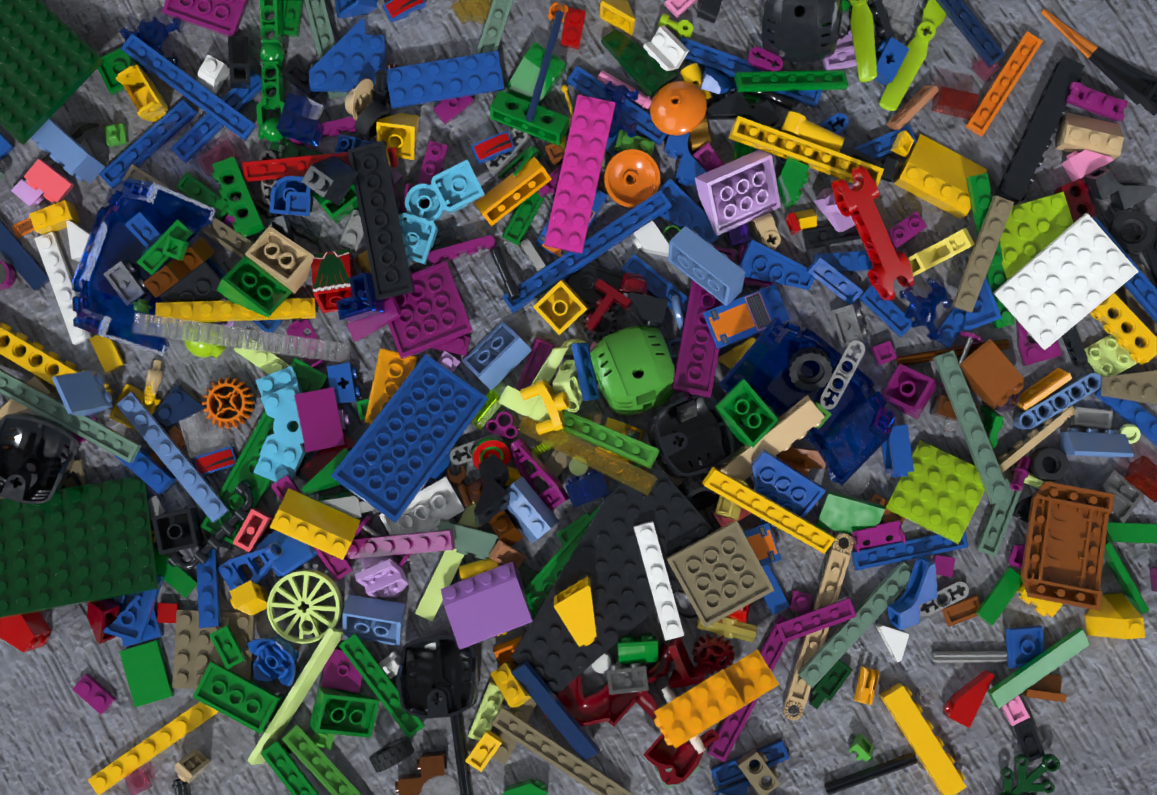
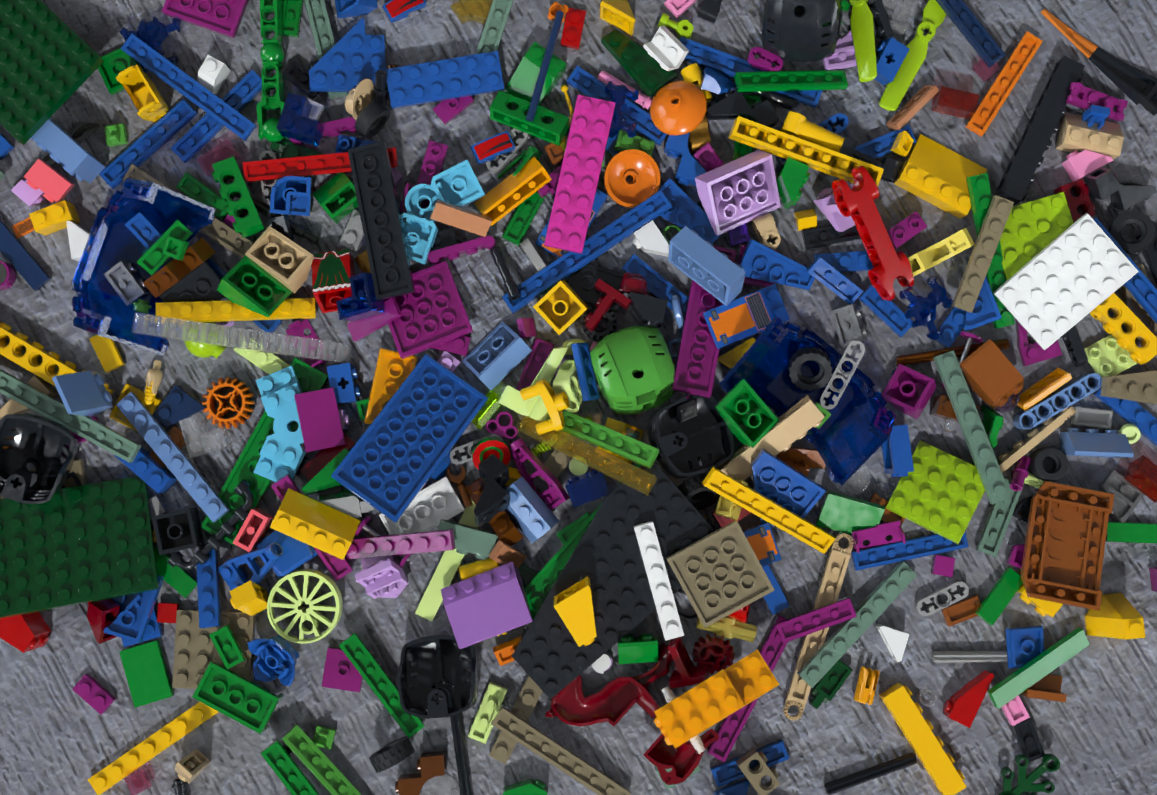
white plate [34,232,93,345] -> none
red slope [193,447,236,476] -> none
black arch [228,36,250,89] -> none
yellowish green tile [247,628,345,765] -> none
black slope [301,156,359,205] -> none
green slope [309,687,380,738] -> none
medium blue slope [343,595,406,646] -> none
yellow slope [376,113,419,160] -> none
white tile [379,651,401,679] -> none
yellow plate [465,729,503,772] -> none
yellow brick [491,663,531,707] -> none
dark blue tile [511,661,600,760] -> none
flat silver bracket [607,663,649,695] -> none
red tile [785,212,801,235] -> none
magenta plate [788,590,813,613] -> none
bright green tile [848,733,874,762] -> none
magenta plate [871,341,897,366] -> none
blue arch [888,556,938,630] -> none
green tile [1104,542,1149,614] -> none
none -> nougat tile [431,199,492,237]
none -> magenta tile [517,318,537,338]
none -> blue tile [1082,105,1110,129]

